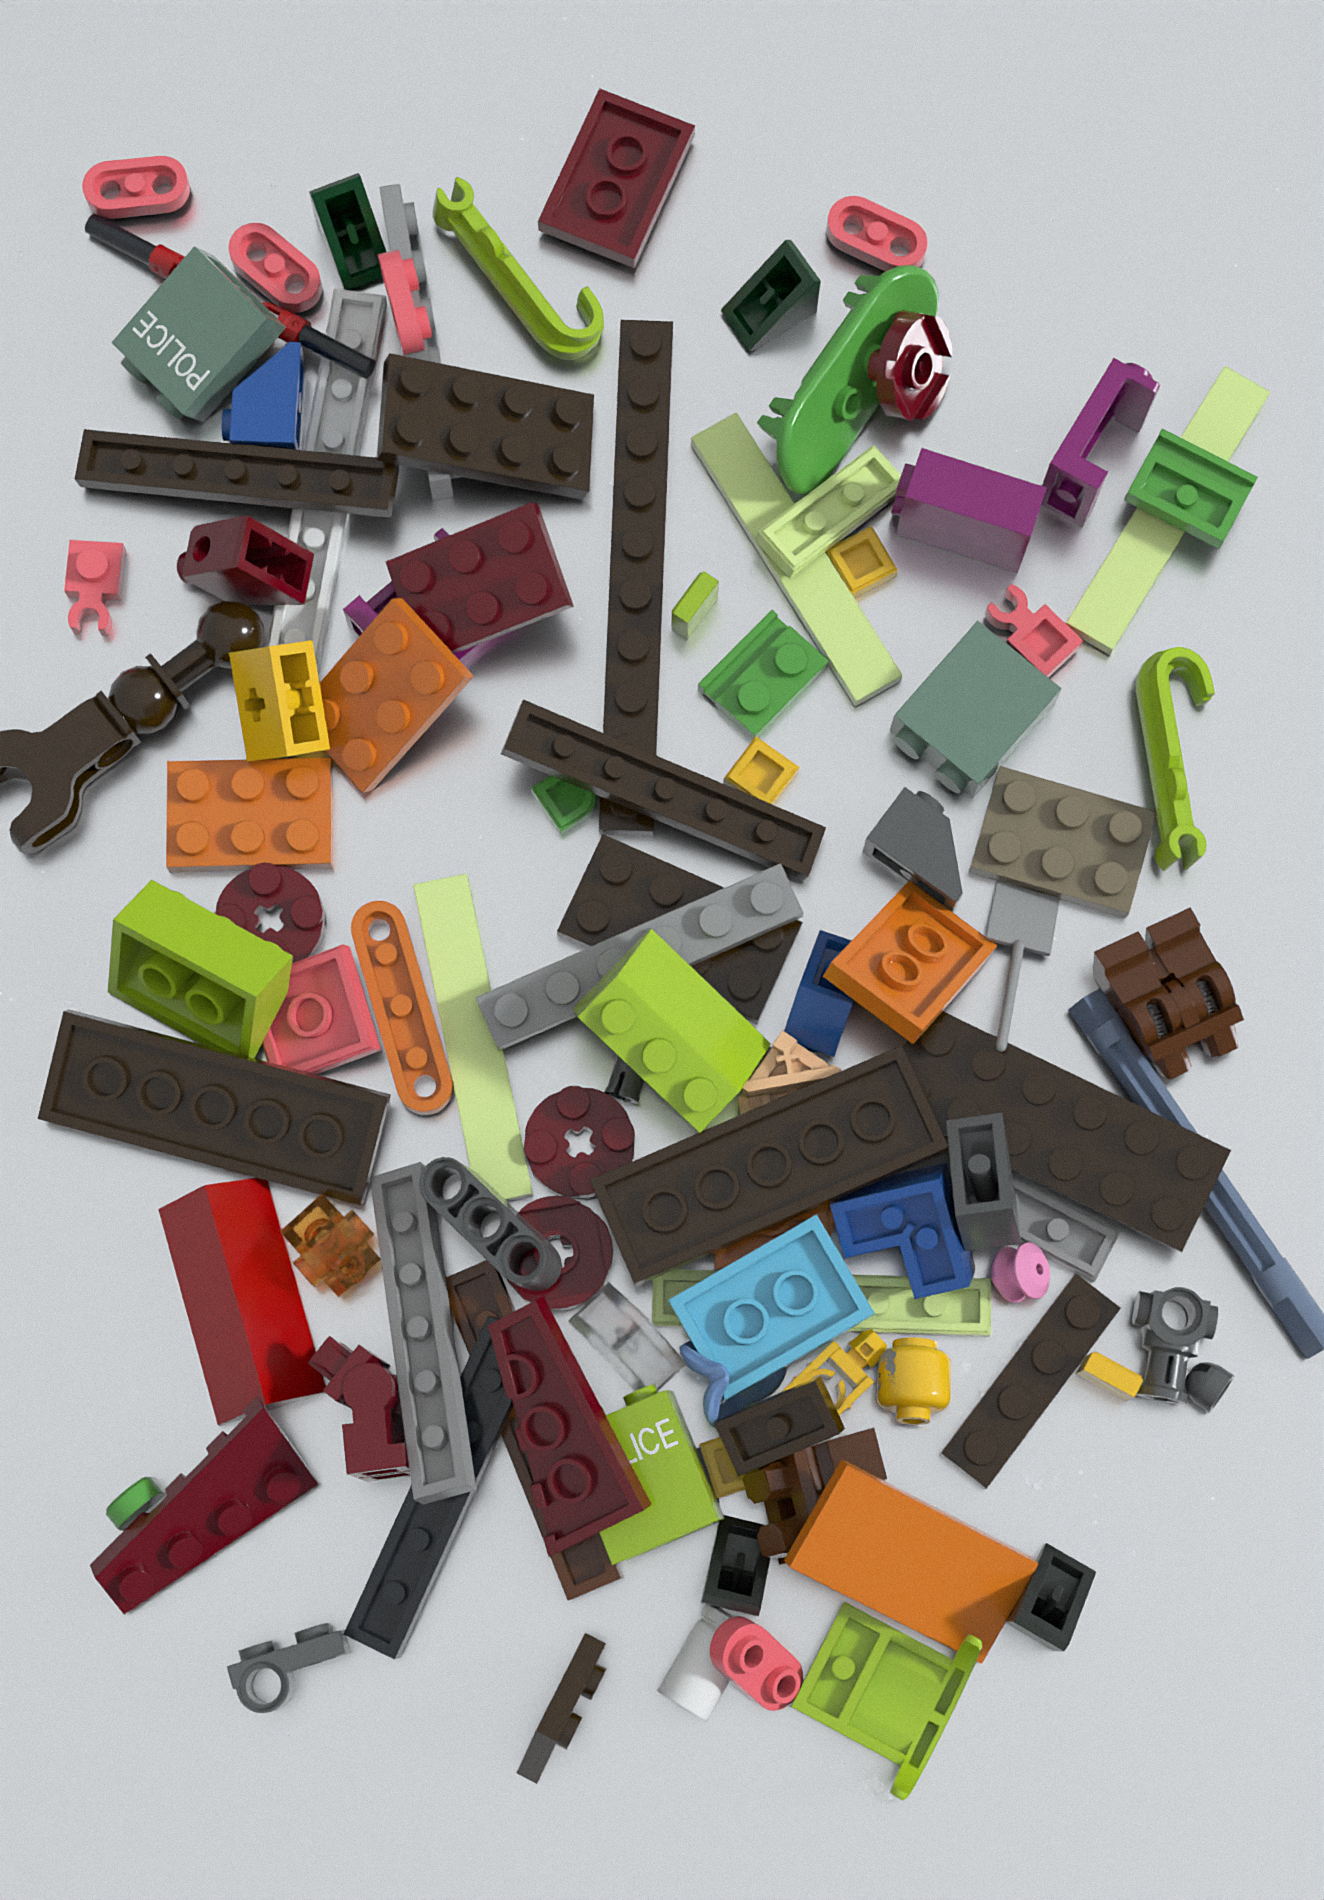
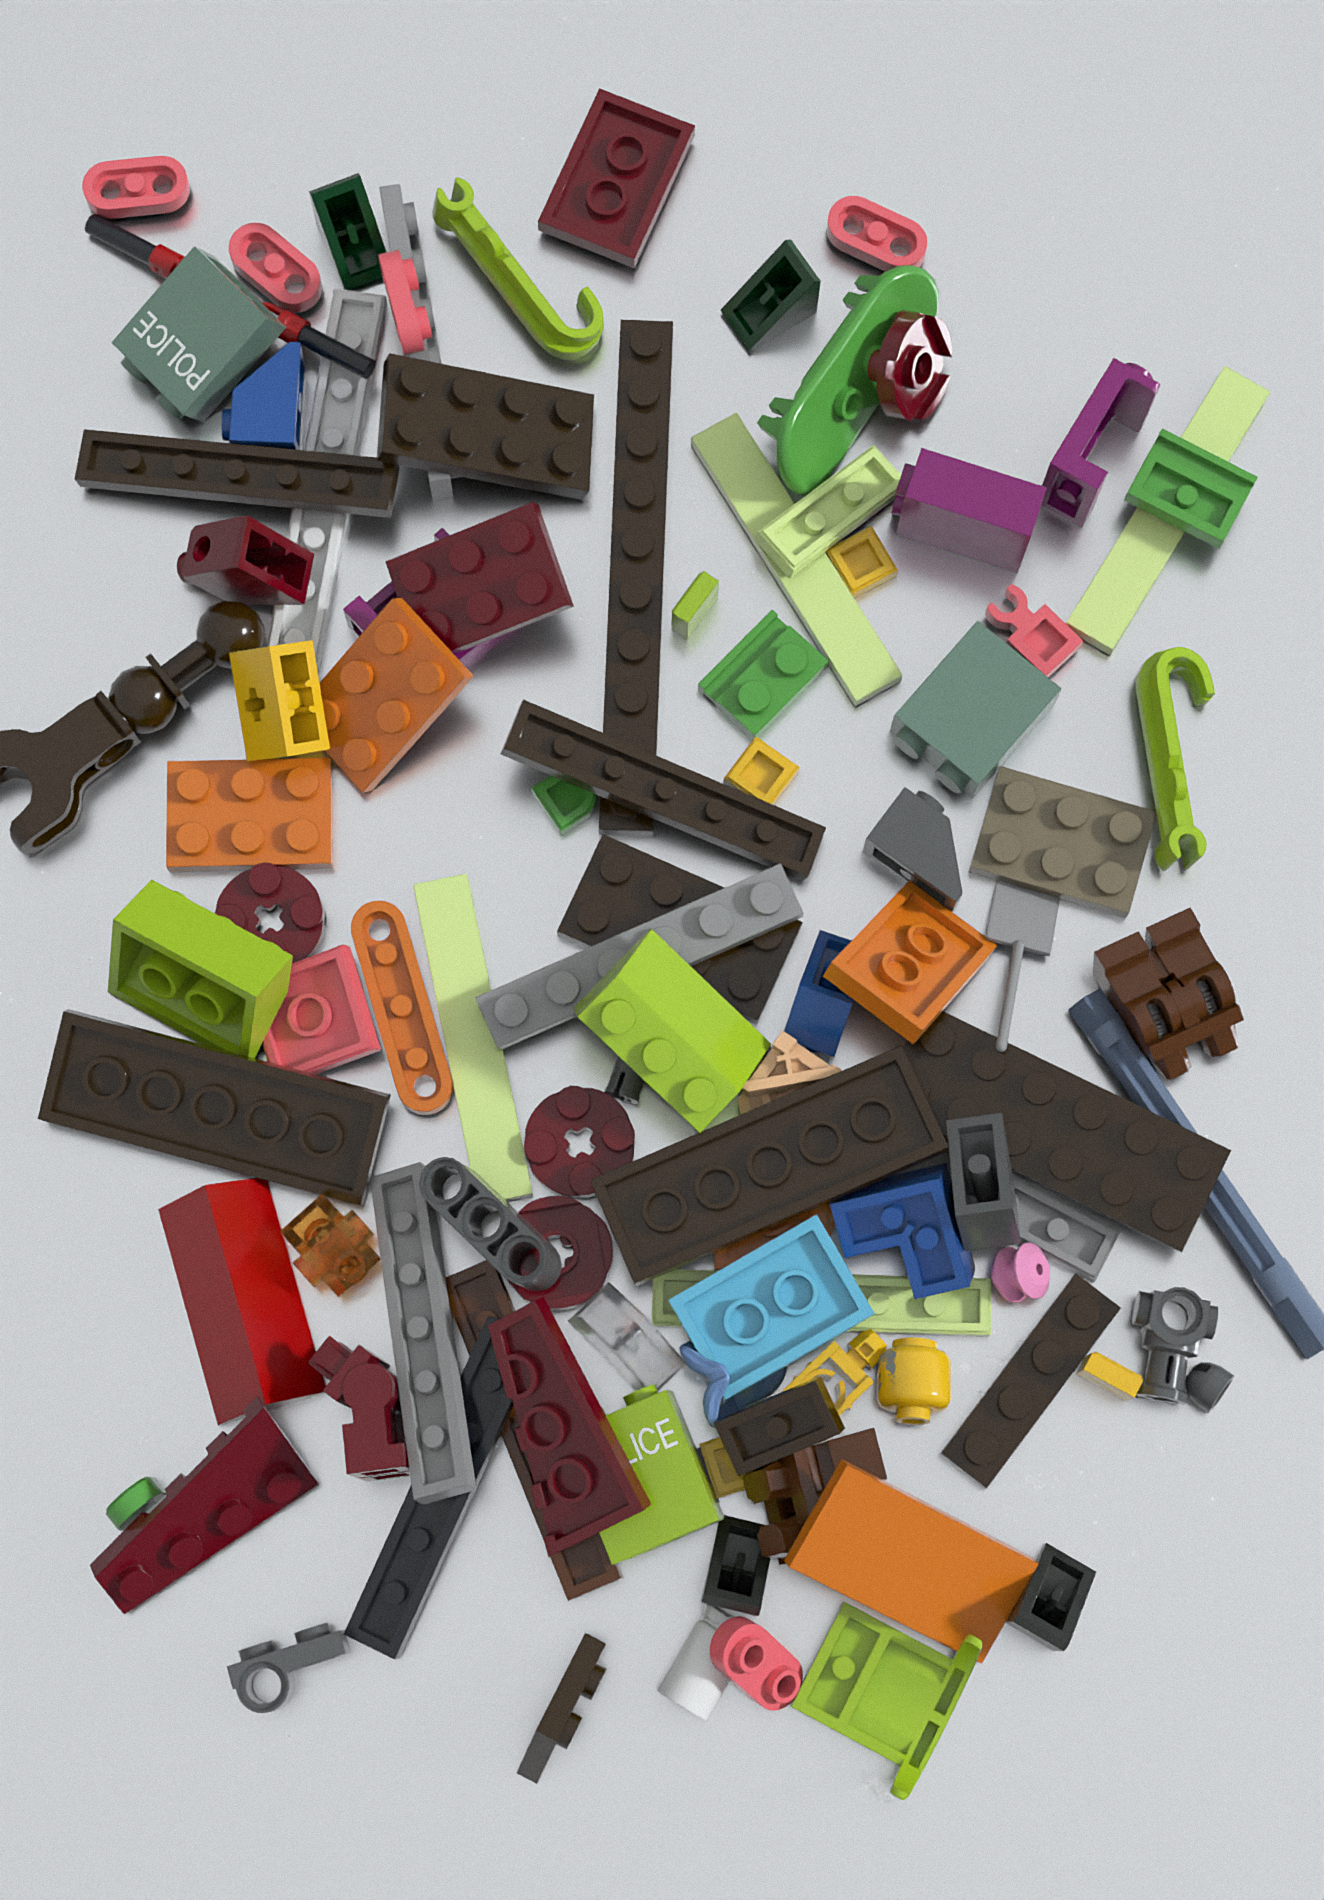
coral plate [64,540,126,636] -> none

